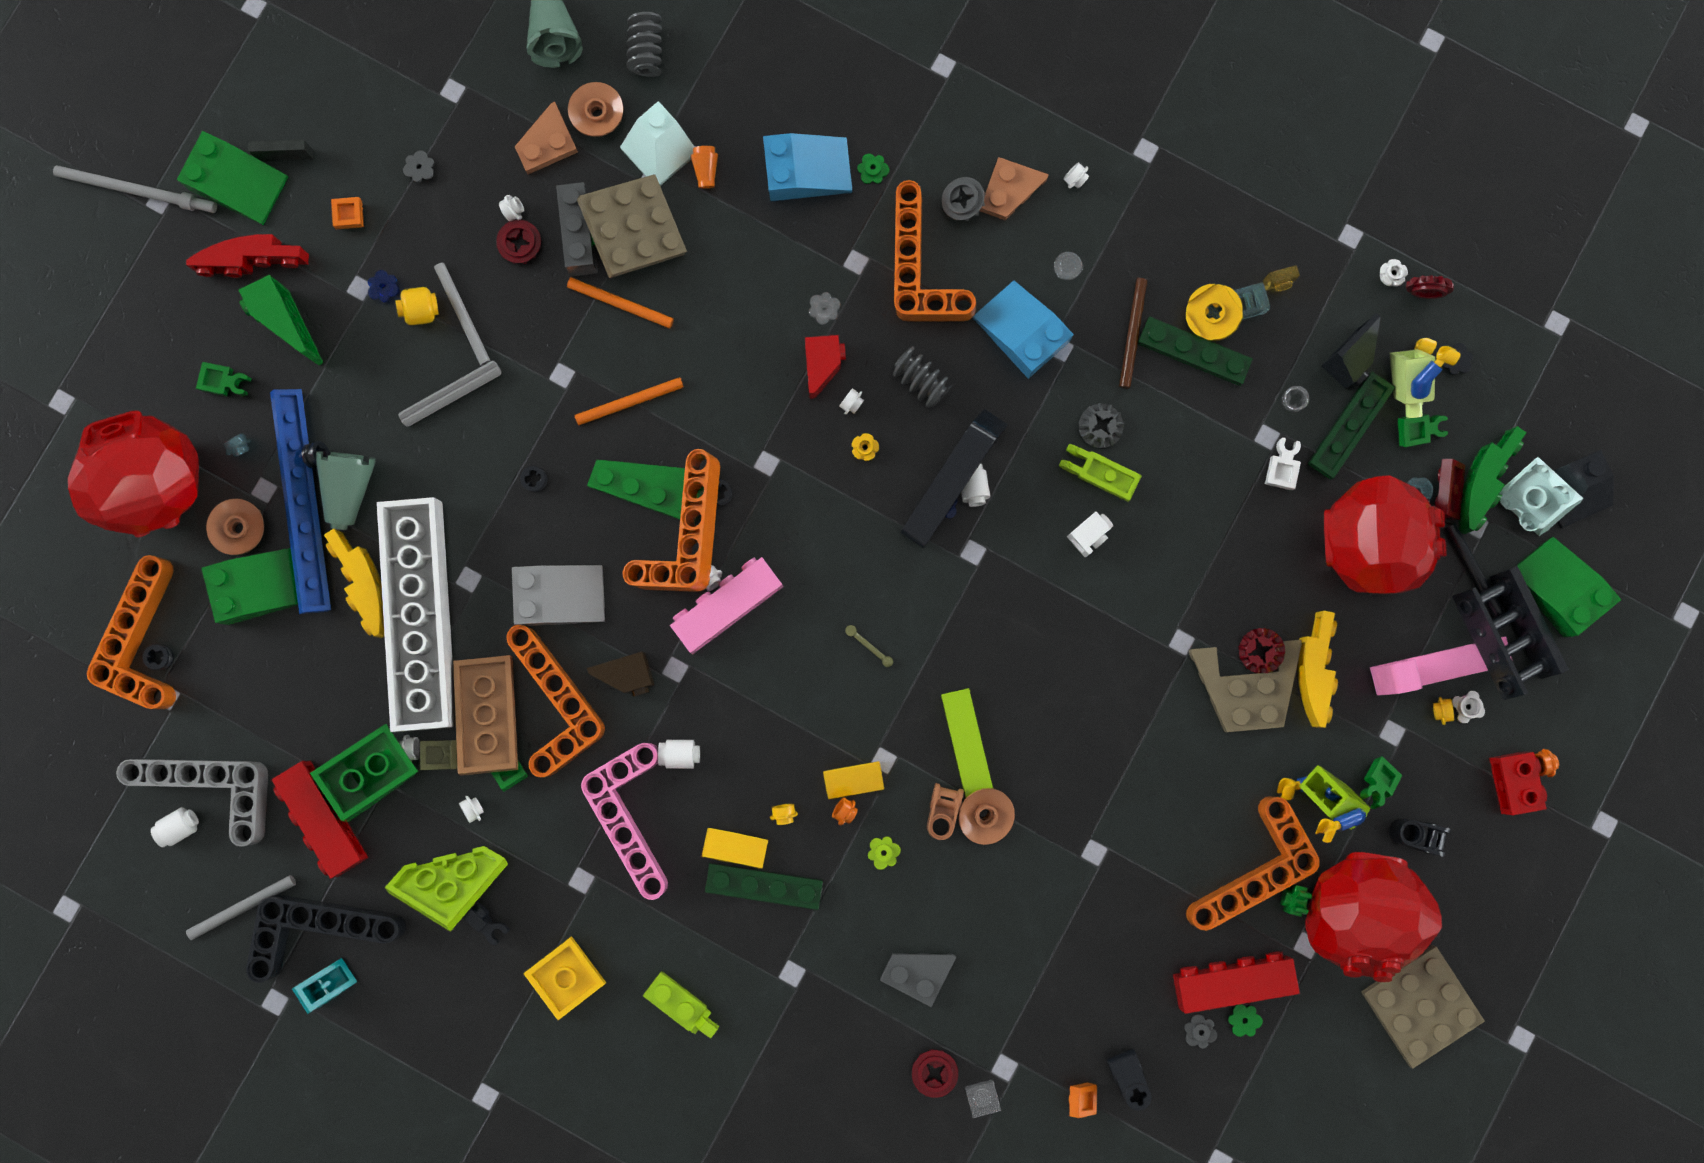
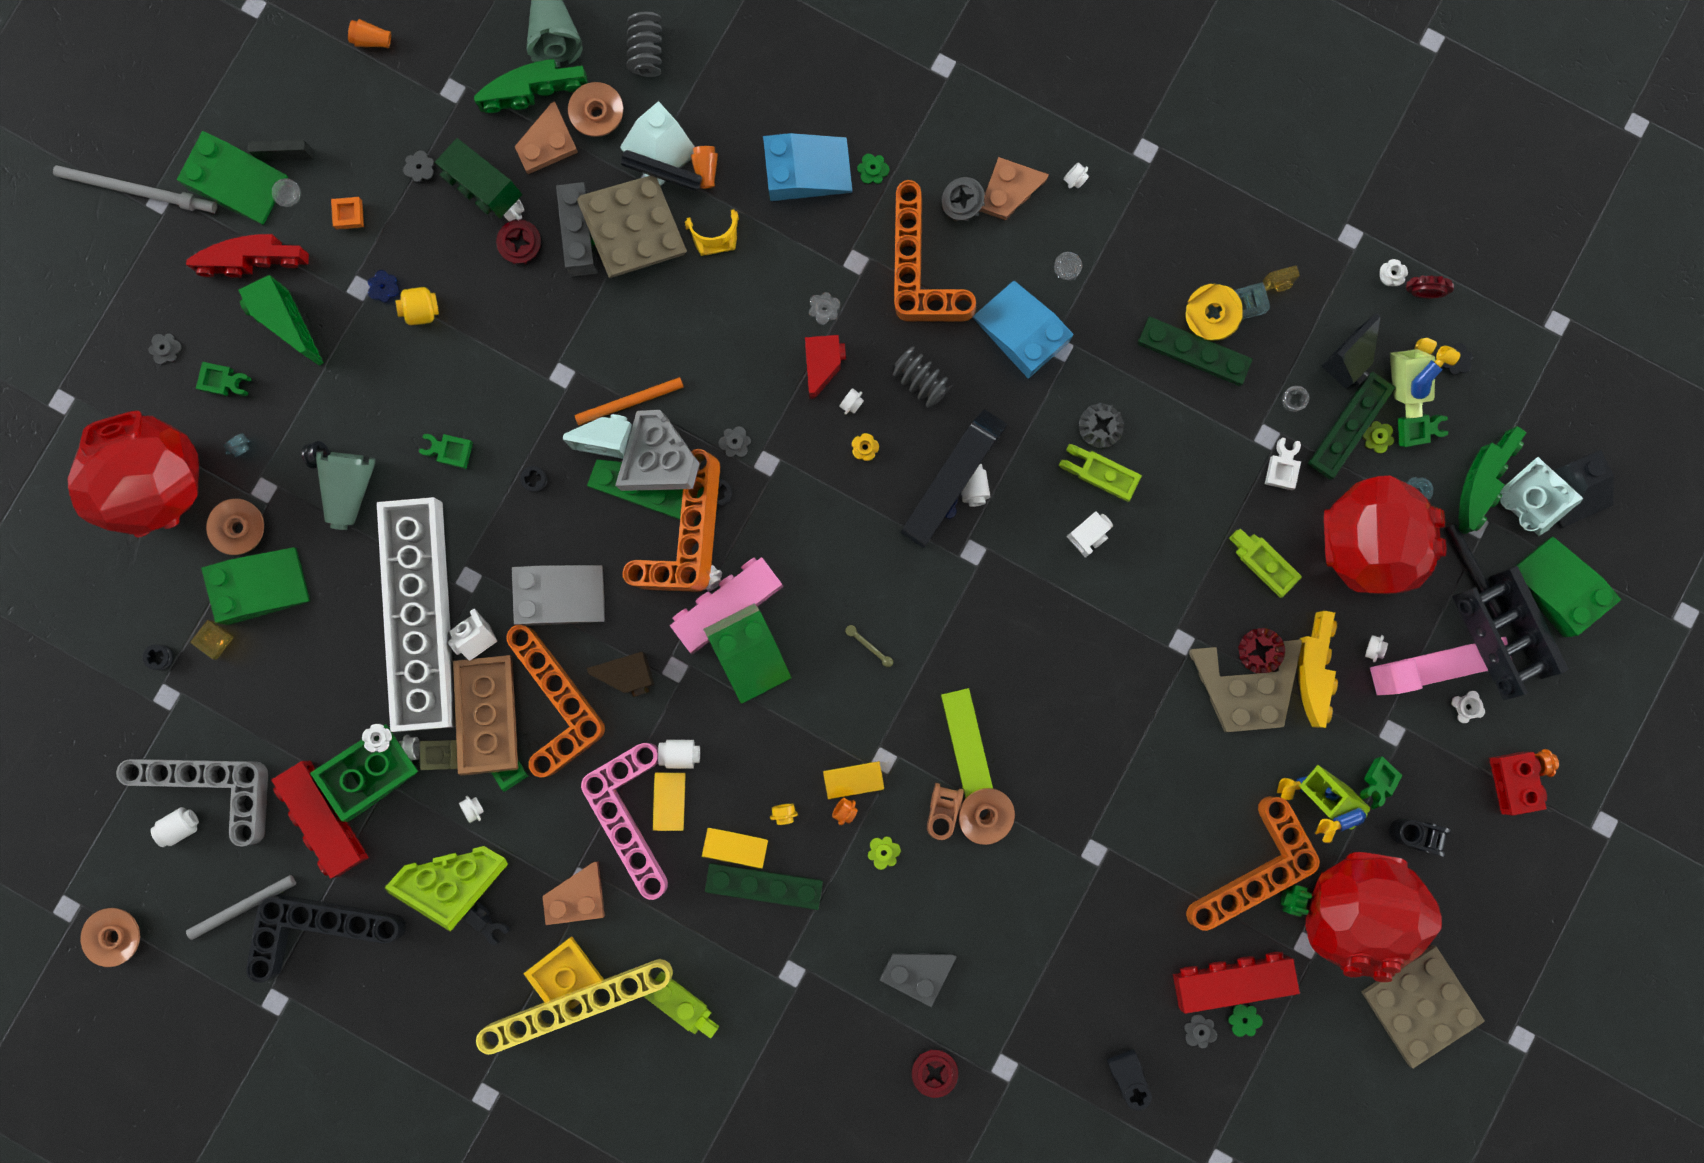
orange beam [87,555,176,709] -> none
blue plate [270,389,331,614] -> none
teal slope [292,958,357,1014] -> none
yellow slope [324,529,385,638] -> none
light grey axle [398,361,501,427] -> none
light grey bar [434,263,491,366] -> none
orange bar [567,277,674,329] -> none
clear plate [965,1079,1001,1118] -> none
orange plate [1069,1082,1097,1118] -> none
reddish brown bar [1119,278,1148,389] -> none
yellow plate [1433,697,1454,725] -> none
dark red plate [1435,459,1465,520] -> none
none -> nougat dish [81,908,140,967]
none -> dark grey plant [148,333,182,365]
none -> clear yellow plate [190,620,234,660]
none -> clear plate [272,179,301,207]
none -> orange cone [348,19,391,48]
none -> white plate [362,724,392,752]
none -> green plate [419,434,473,469]
none -> dark green brick [435,138,523,219]
none -> white brick [448,609,497,661]
none -> green slope [474,59,588,113]
none -> light yellow beam [476,959,673,1055]
none -> nougat wing [543,861,605,925]
none -> light aqua slope [563,414,632,459]
none -> light grey plate [615,410,700,491]
none -> black axle [621,150,702,191]
none -> yellow slope [653,772,686,831]
none -> yellow helmet [685,209,739,256]
none -> green slope [703,603,791,704]
none -> dark grey plant [718,426,751,457]
none -> lime hinge [1229,529,1302,598]
none -> lime plant [1362,421,1394,454]
none -> white plate [1365,635,1388,662]

